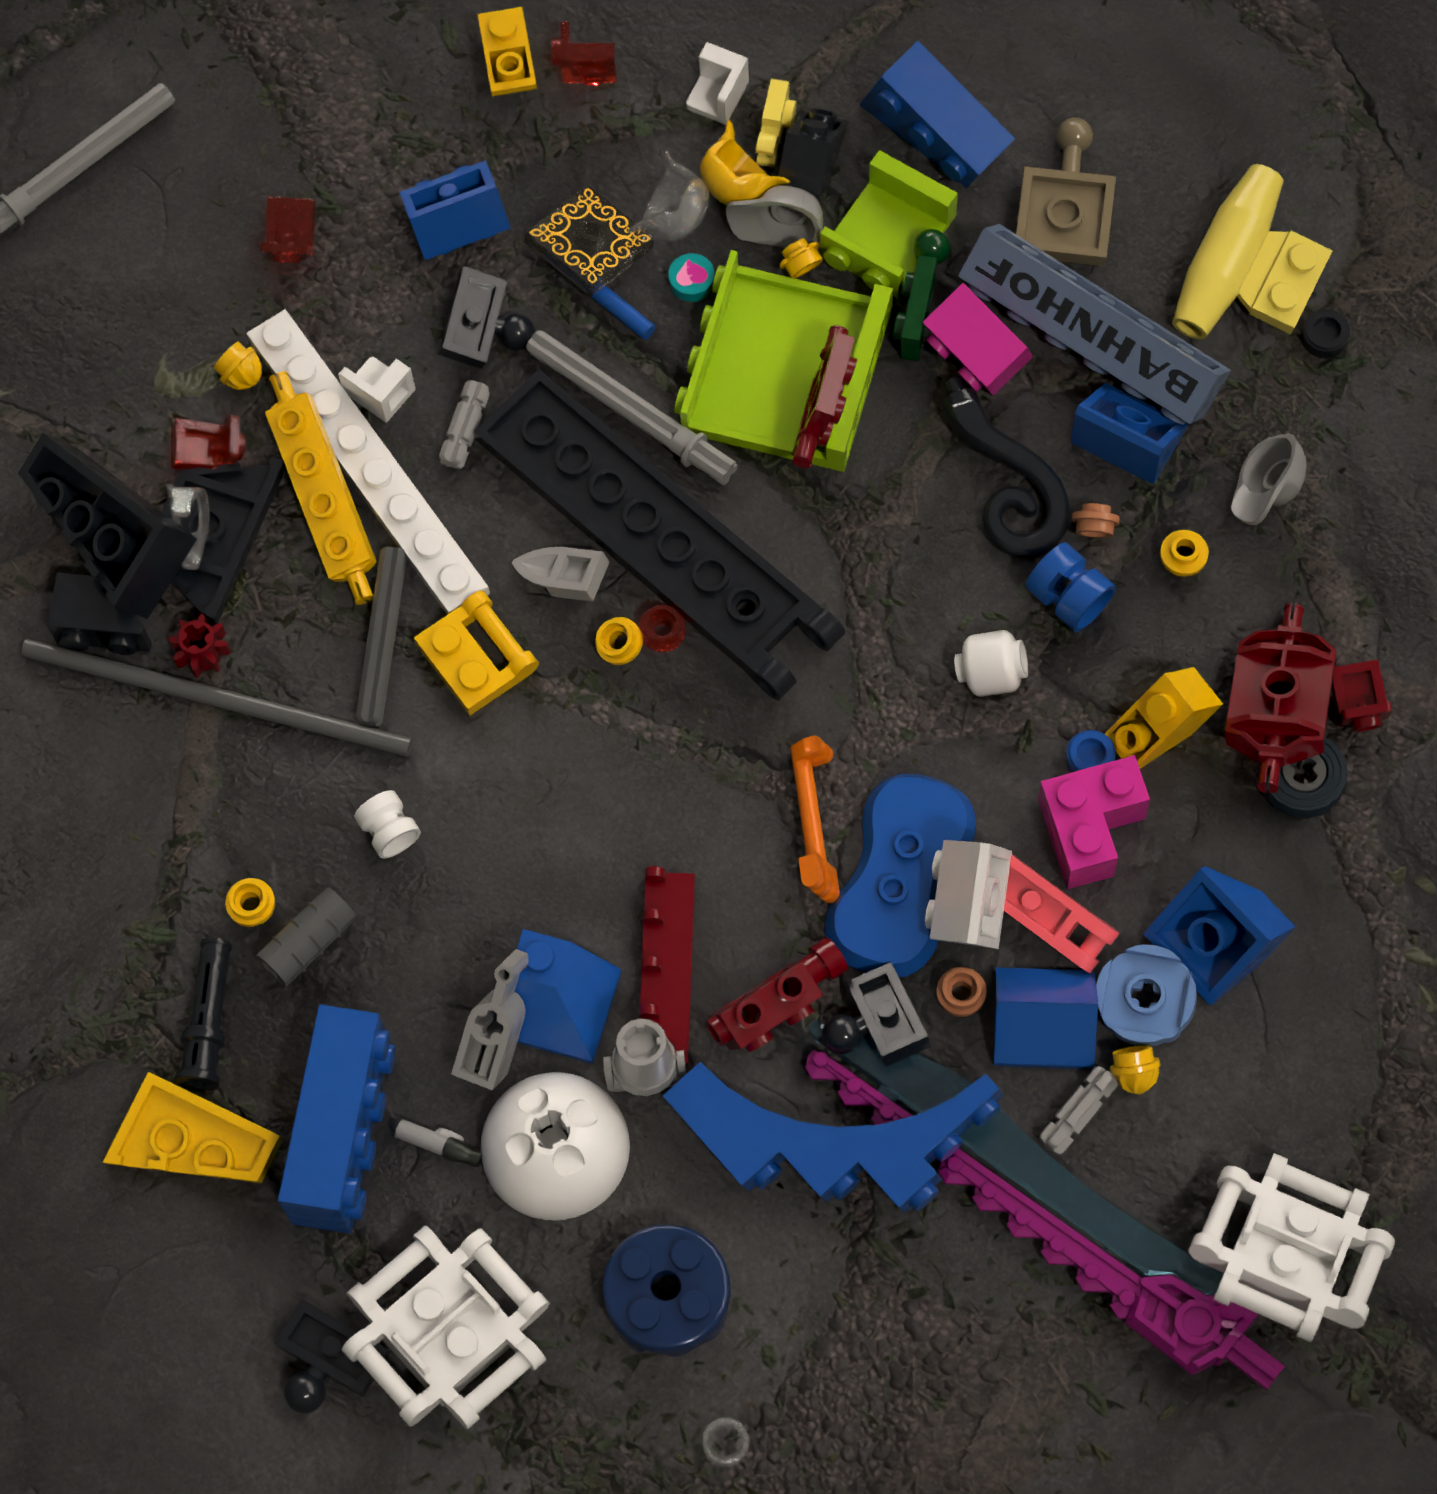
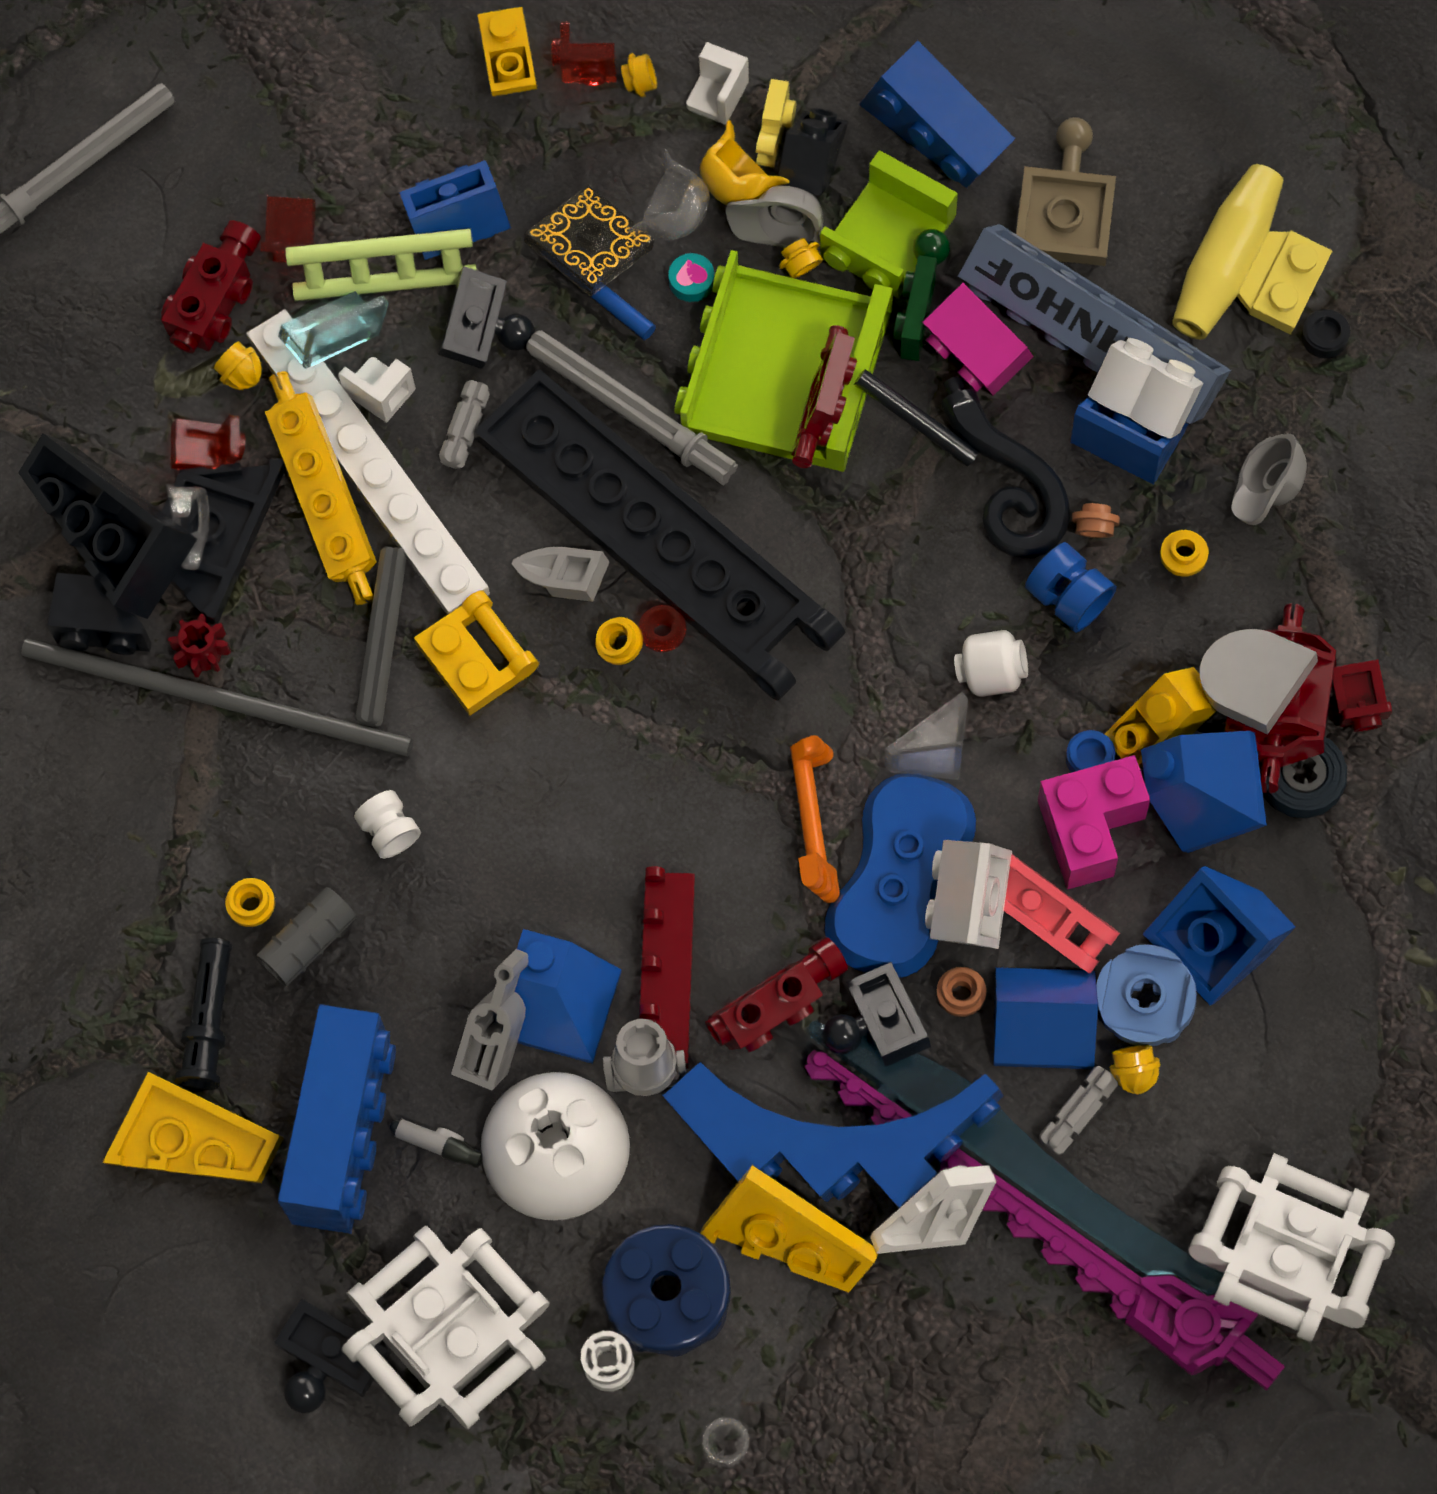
none -> dark red brick [161,220,261,353]
none -> clear light blue panel [278,291,389,369]
none -> yellowish green bar [286,228,477,301]
none -> white wheel [581,1331,635,1391]
none -> yellow plate [621,53,657,97]
none -> yellow wing [700,1165,878,1293]
none -> black bar [854,369,979,467]
none -> white wing [870,1165,996,1254]
none -> clear slope [885,692,968,780]
none -> white brick [1088,338,1203,439]
none -> blue slope [1141,731,1267,853]
none -> light grey tile [1200,629,1318,735]

